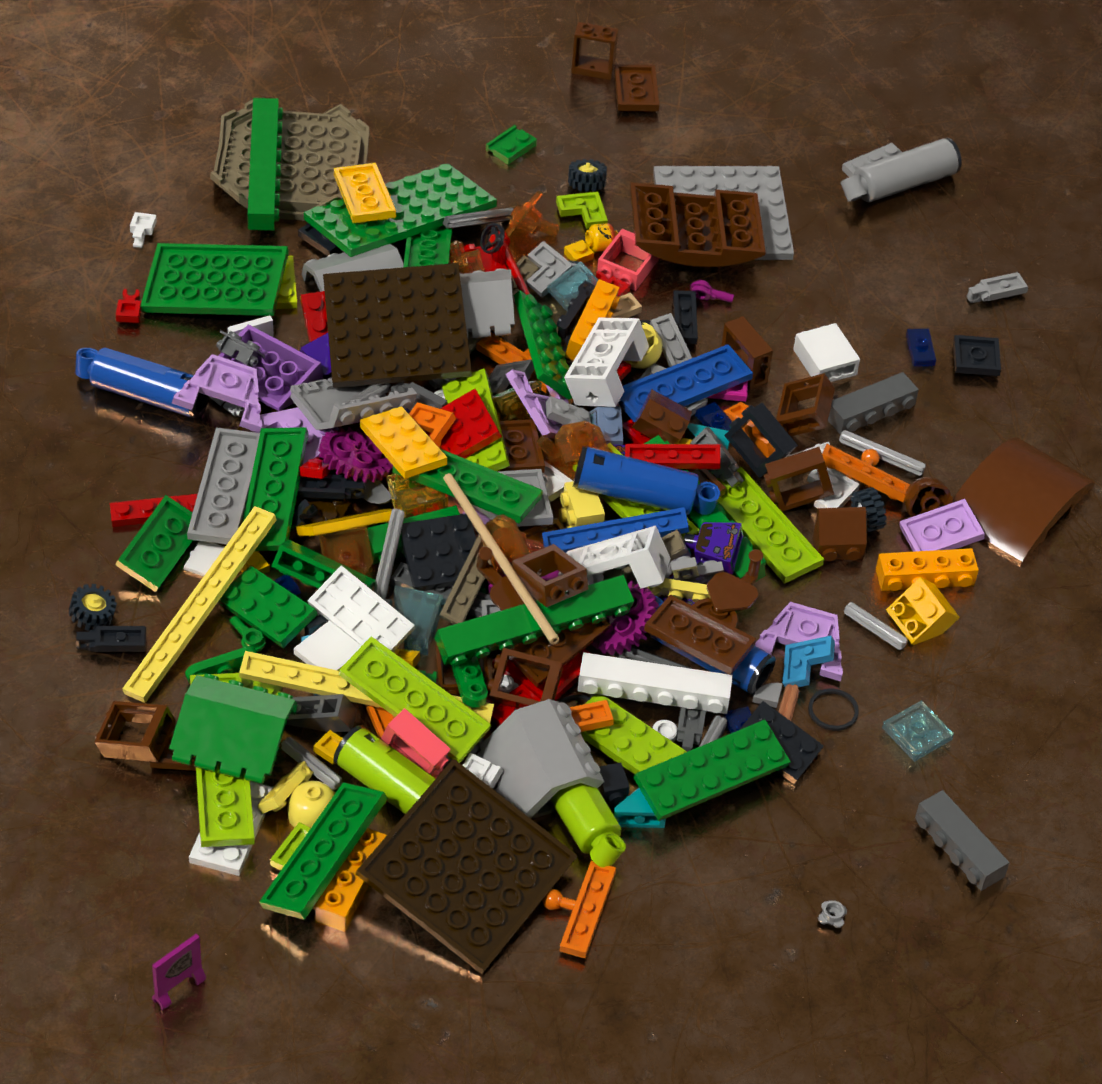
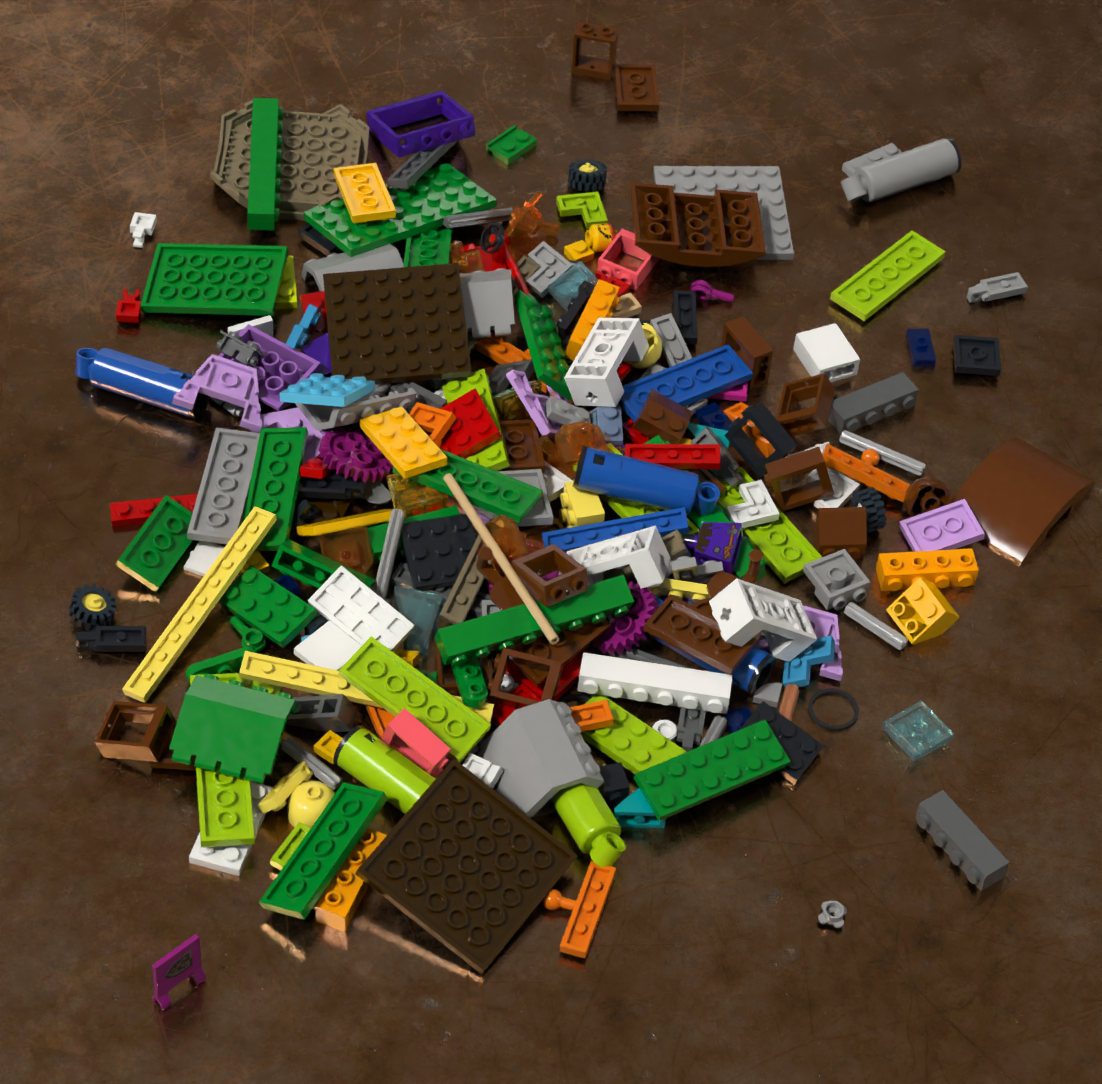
none -> medium azure plate [280,373,375,407]
none -> dark azure plate [285,304,321,349]
none -> dark purple window [366,91,476,157]
none -> dark grey plate [387,141,457,190]
none -> white plate [709,578,817,662]
none -> white plate [726,480,779,528]
none -> light grey plate [803,549,870,610]
none -> lime plate [830,231,946,321]

